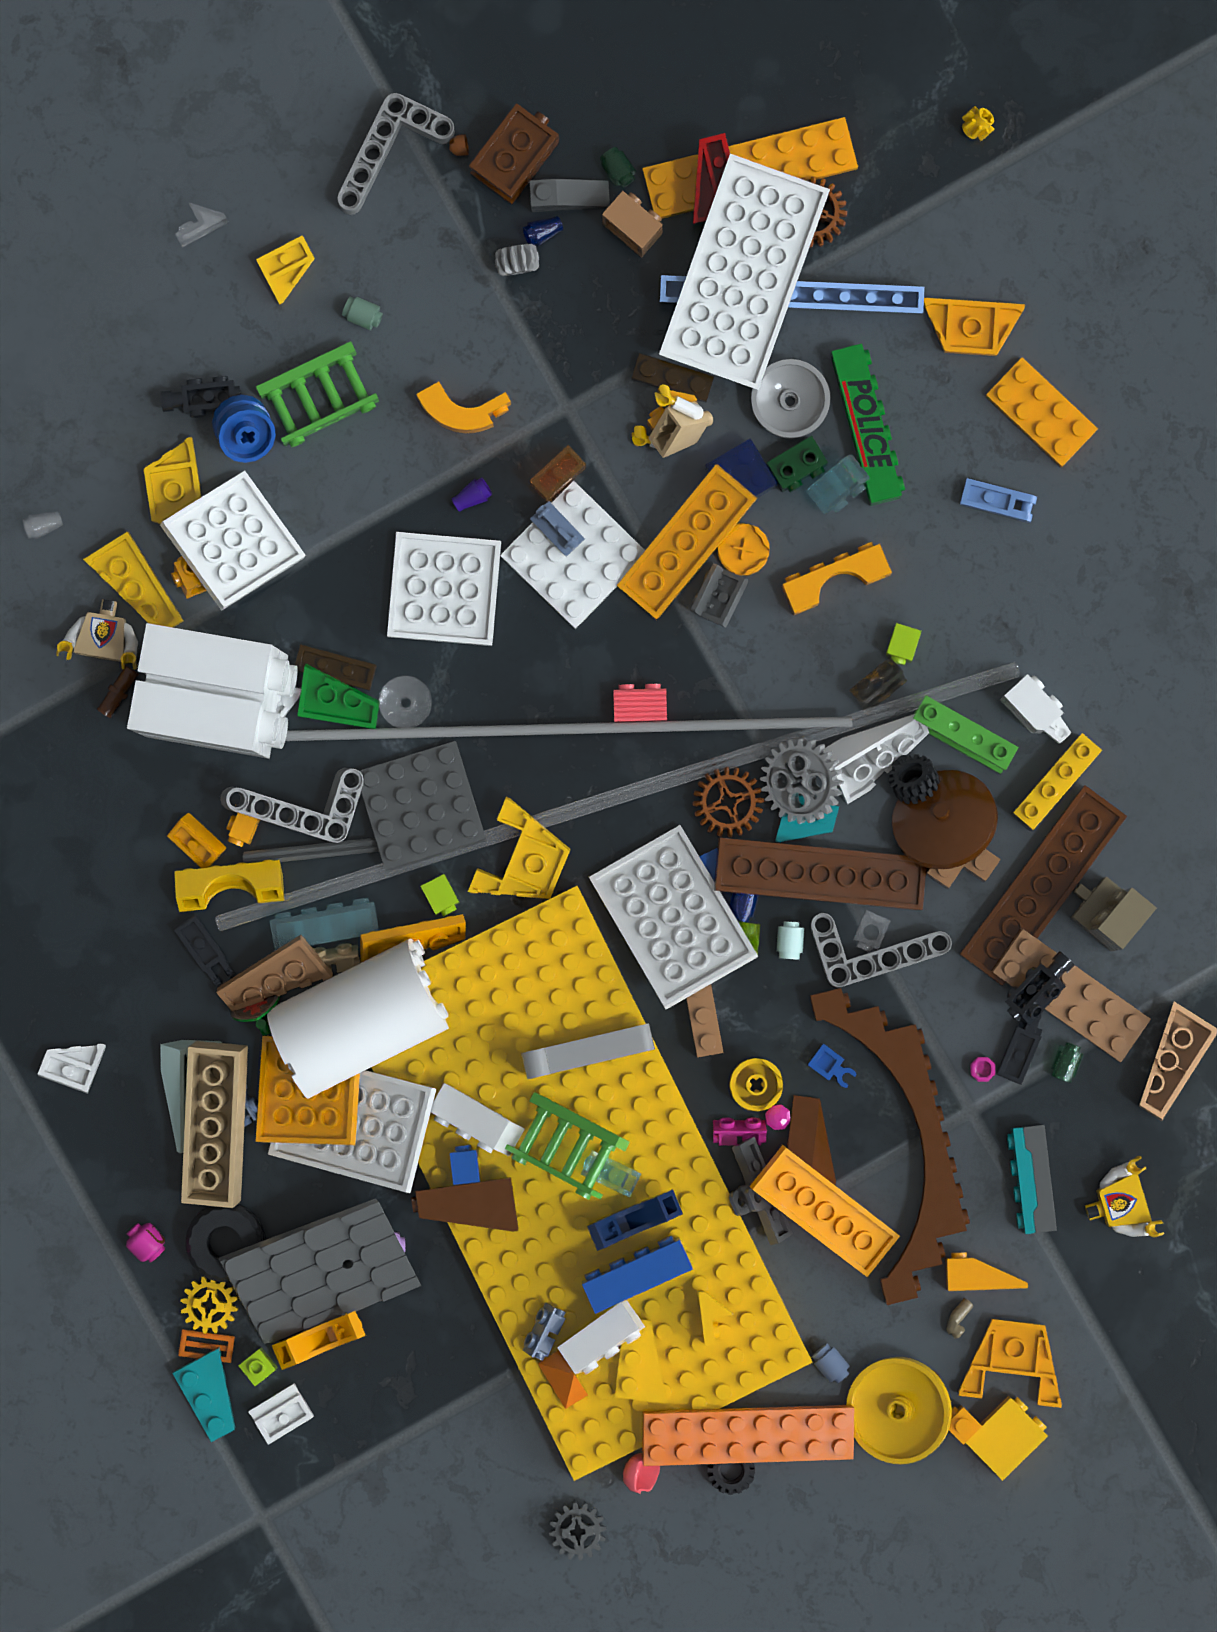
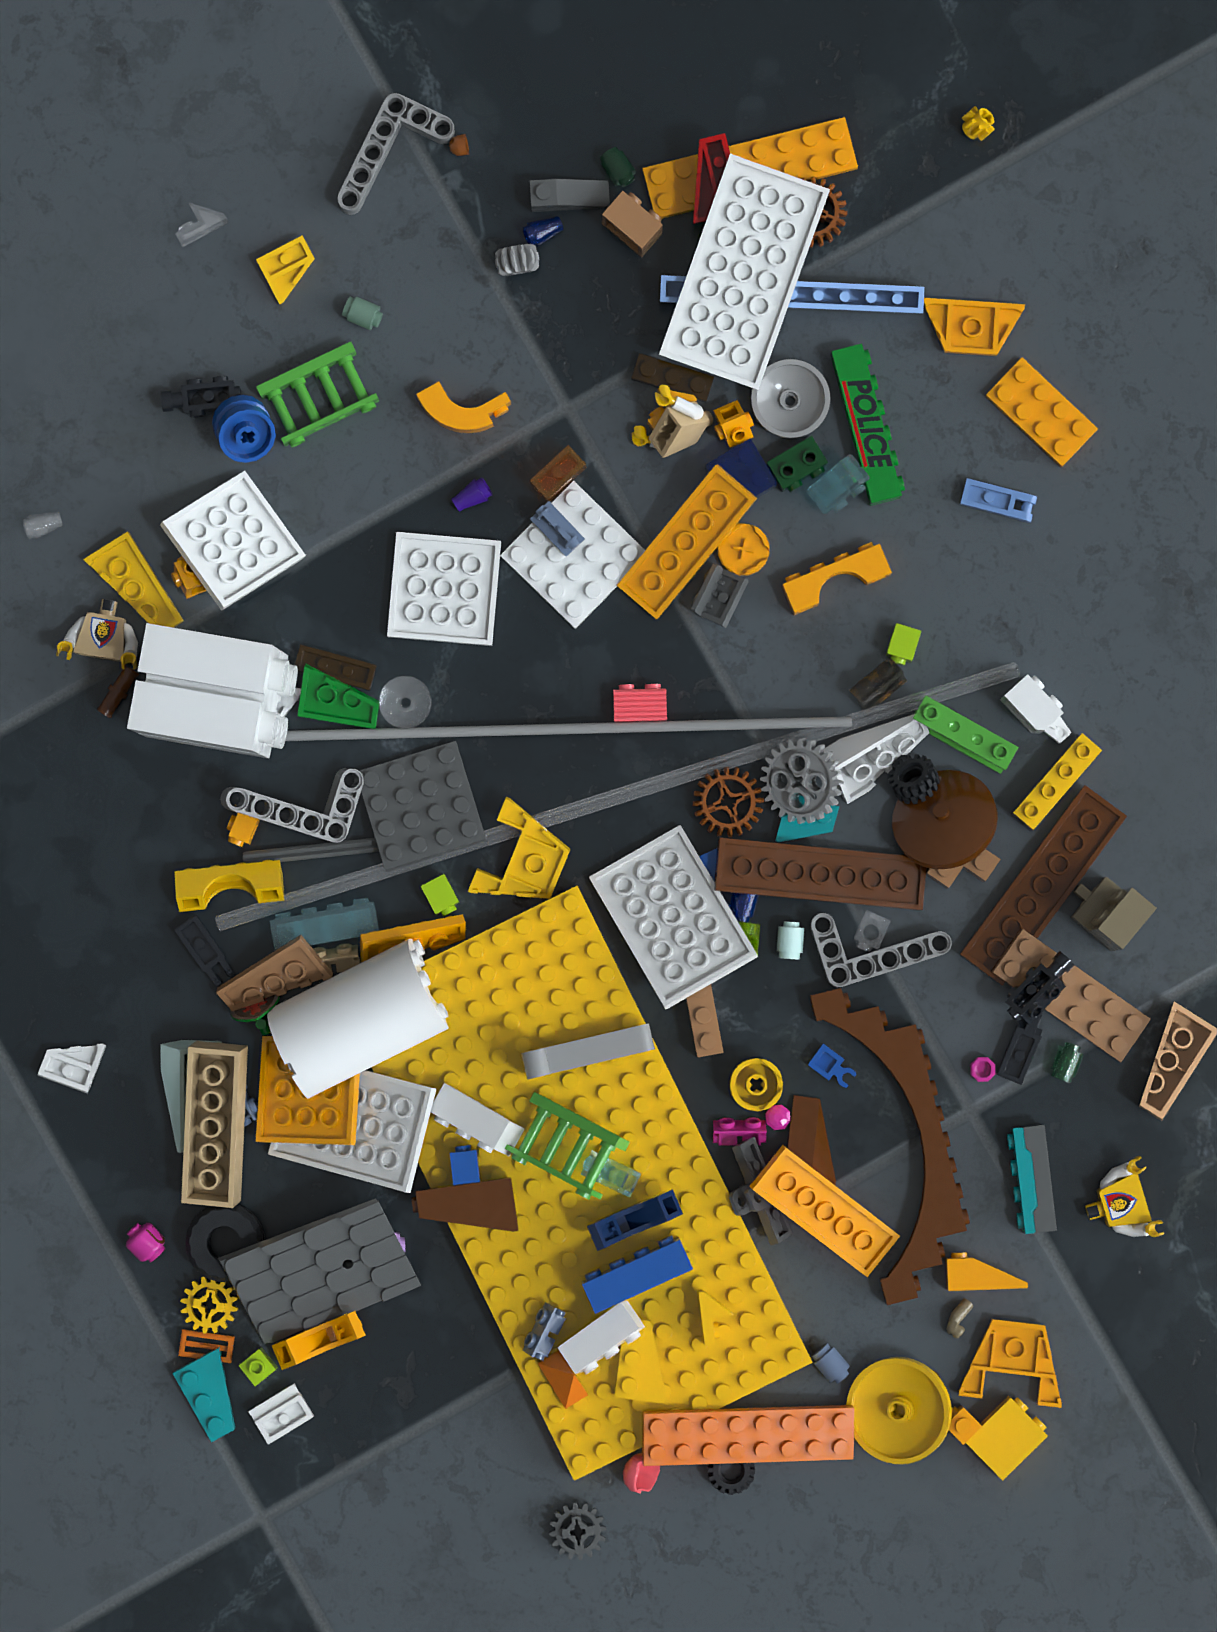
yellow wing [144,437,202,524] -> none
light orange slope [167,813,226,868] -> none
reddish brown torso [469,103,559,205] -> none
none -> light orange brick [713,400,754,448]

